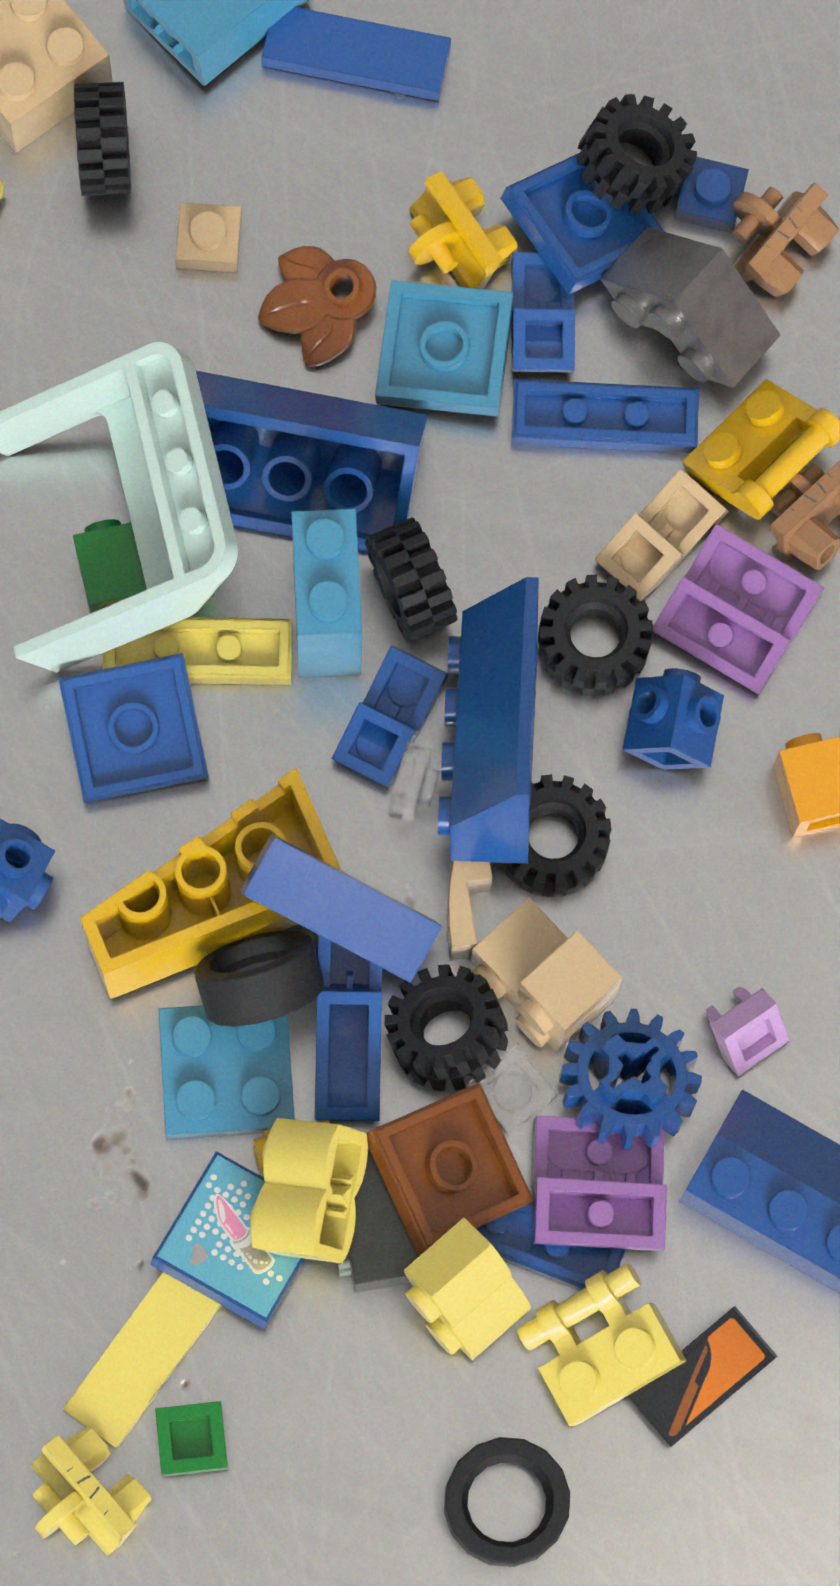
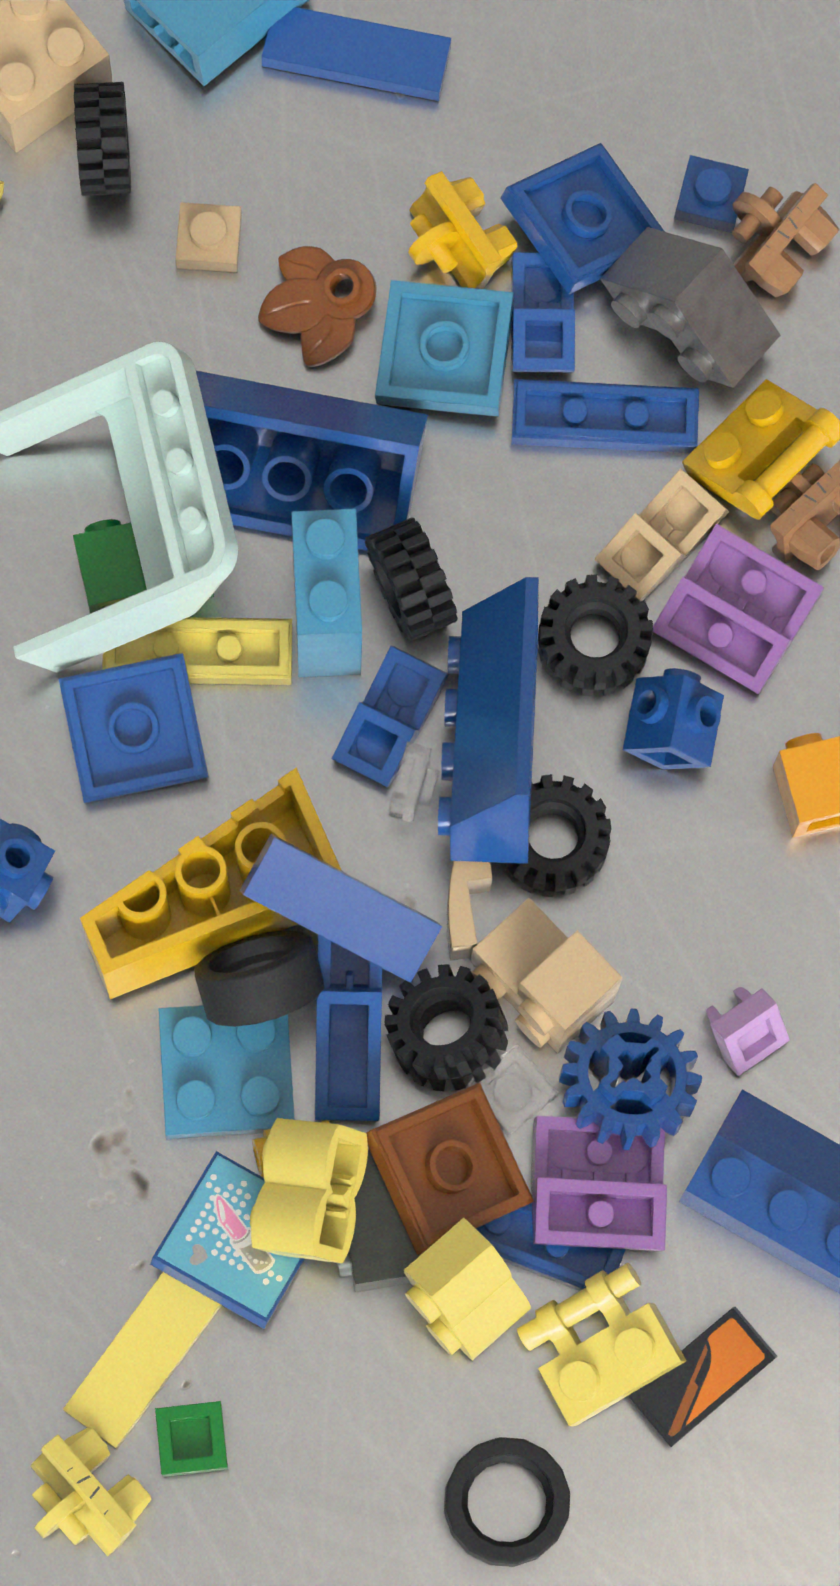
black tyre [577,94,697,214] -> none

